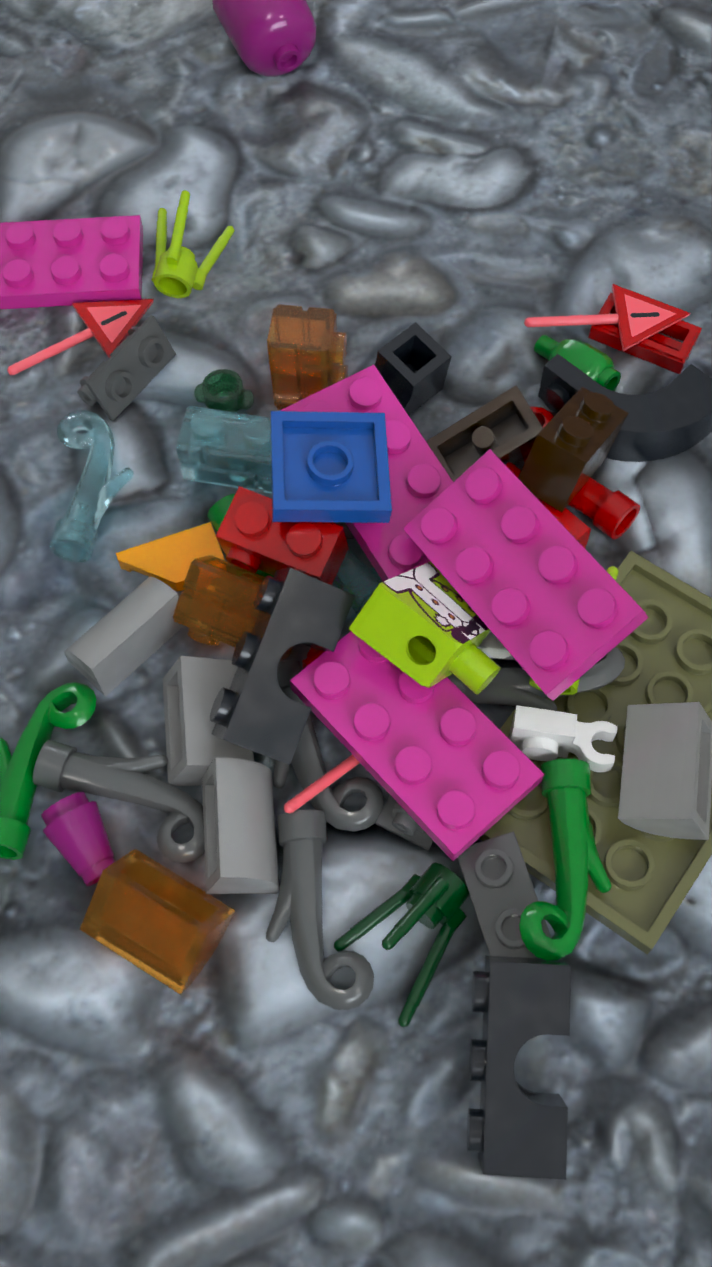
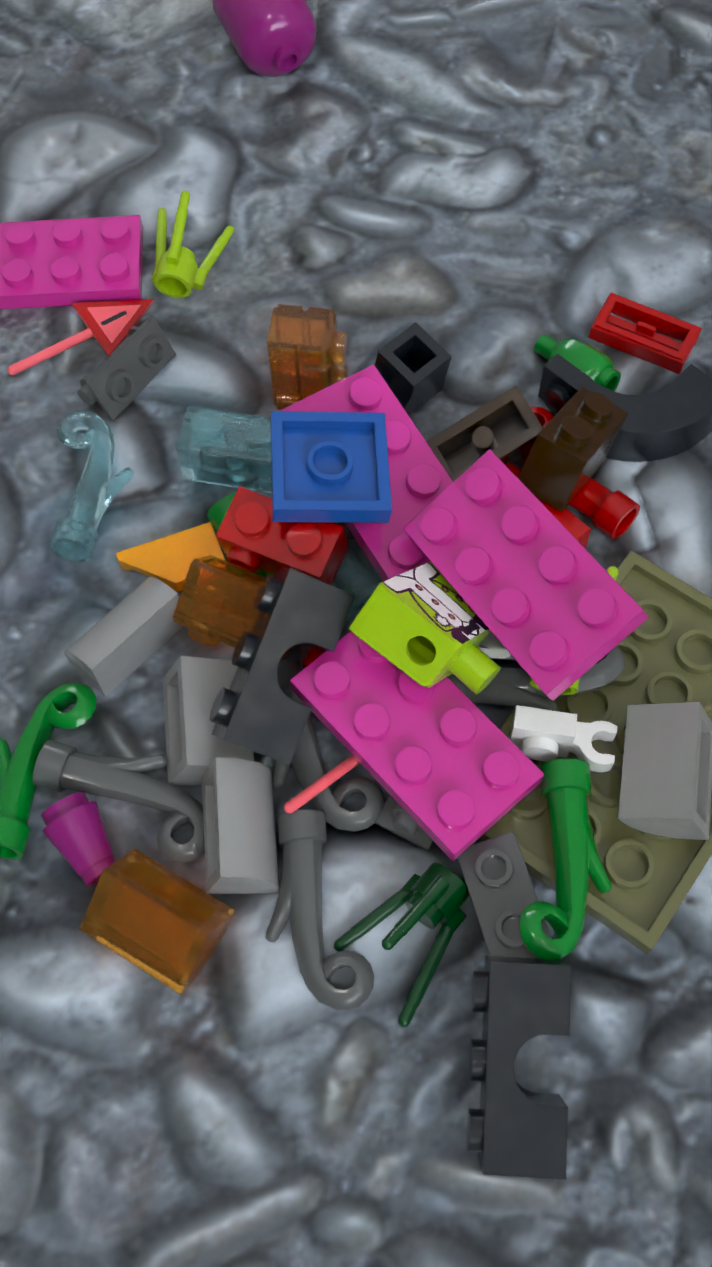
clear green plate [194,369,254,423] -> none
piece [524,284,691,351] -> none

